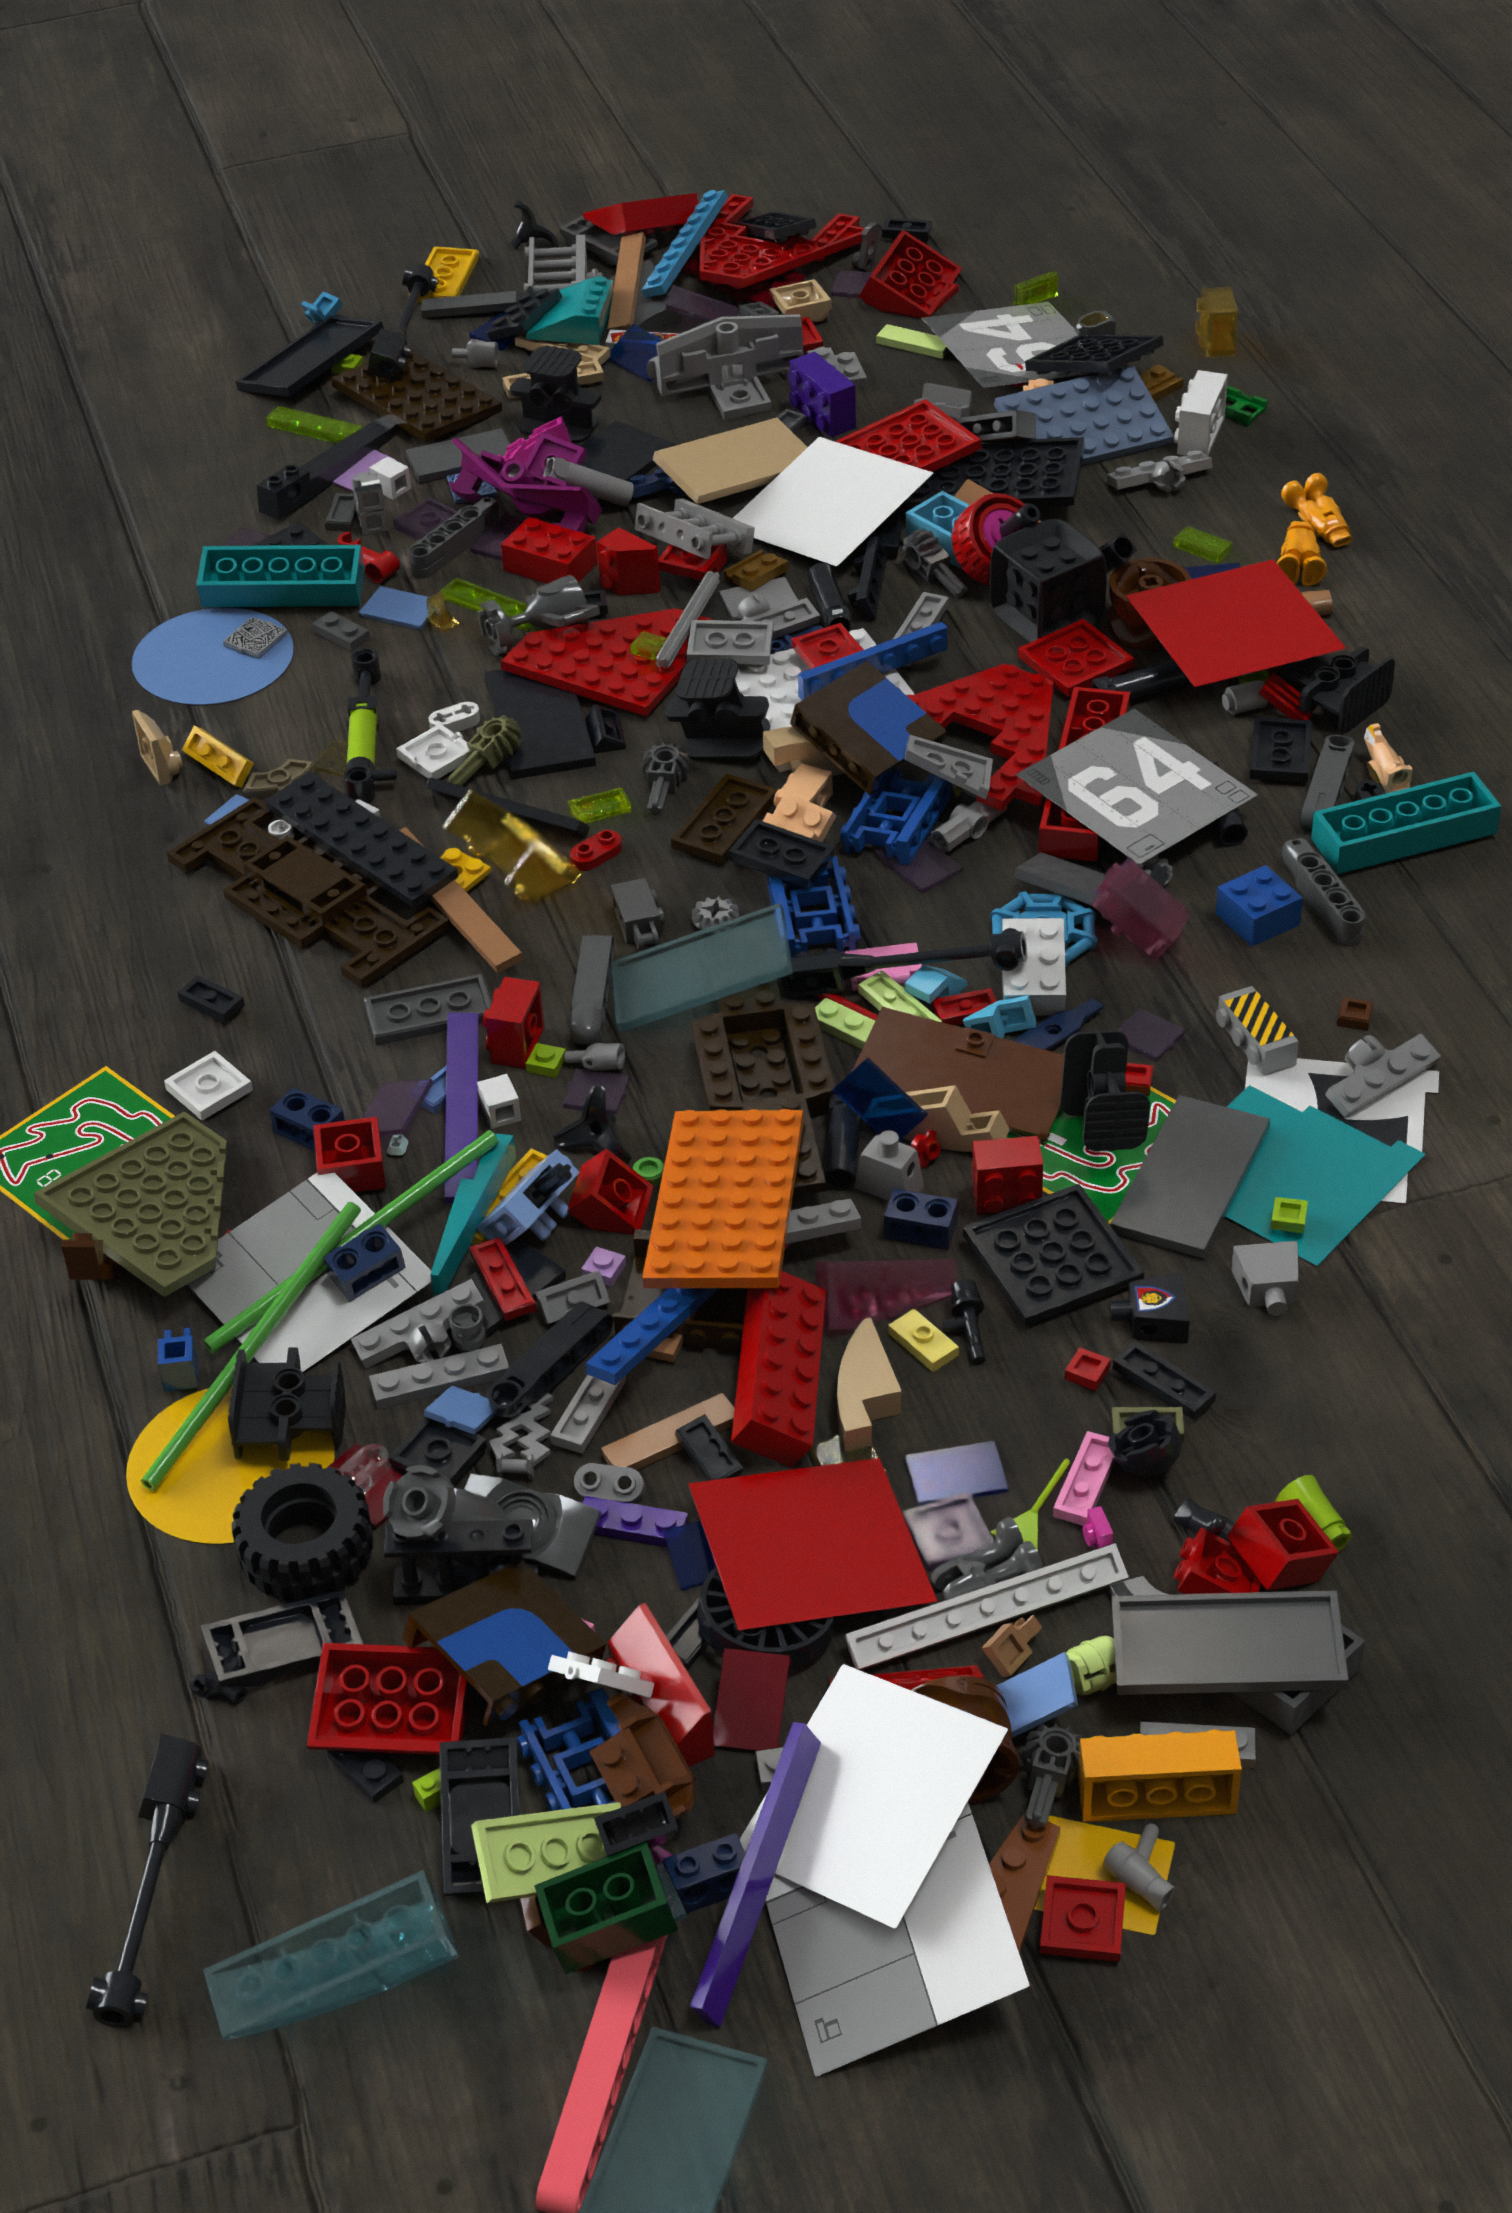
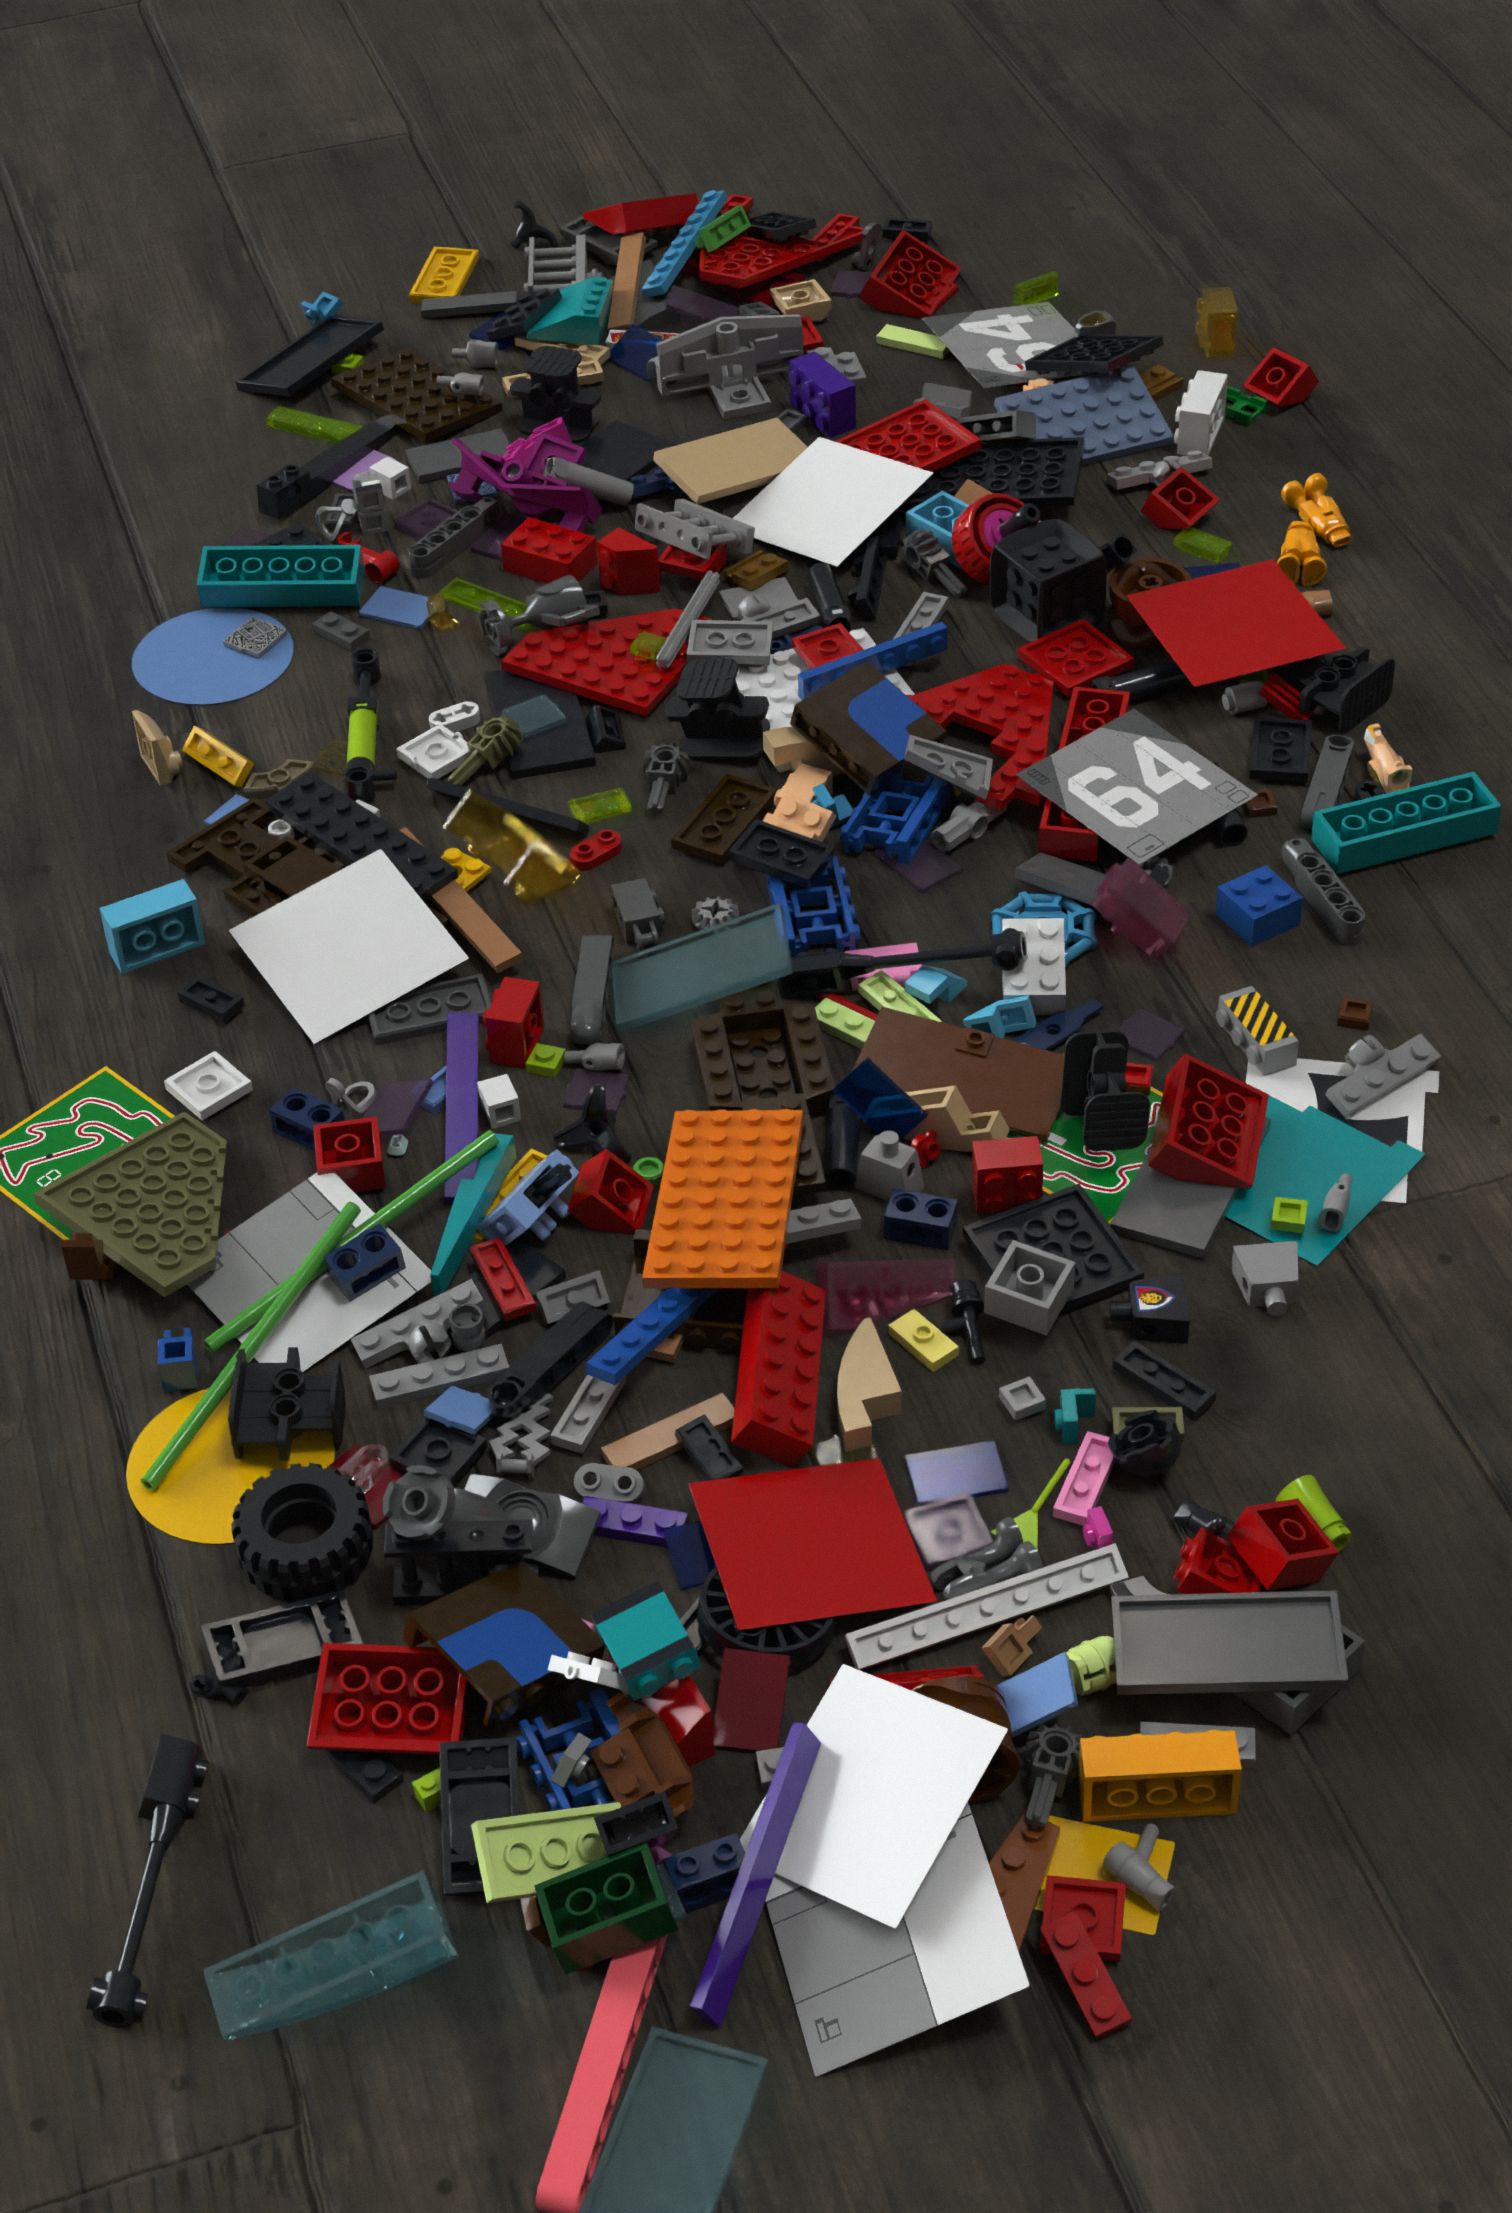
black bar [367,264,439,378] -> none
lavender plate [581,1247,626,1287] -> none
red plate [932,988,997,1026] -> none
red plate [1065,1347,1111,1391] -> none
none -> medium azure brick [99,879,206,974]
none -> white sticker [229,849,469,1044]
none -> light grey piece [315,499,358,541]
none -> light grey piece [325,1078,377,1113]
none -> light grey piece [437,372,484,396]
none -> clear light blue piece [502,694,567,738]
none -> light grey plate [550,1733,592,1788]
none -> teal panel [590,1580,702,1701]
none -> bright green plate [694,204,751,252]
none -> dark azure bracket [812,783,853,829]
none -> light grey brick [984,1240,1075,1336]
none -> light grey plate [999,1376,1046,1421]
none -> red plate [1040,1910,1132,2040]
none -> teal bracket [1054,1388,1096,1444]
none -> red slope [1140,466,1220,530]
none -> red slope [1148,1053,1269,1189]
none -> red slope [1242,347,1319,407]
none -> reddish brown tile [1243,789,1278,818]
none -> light grey piece [1319,1173,1353,1232]

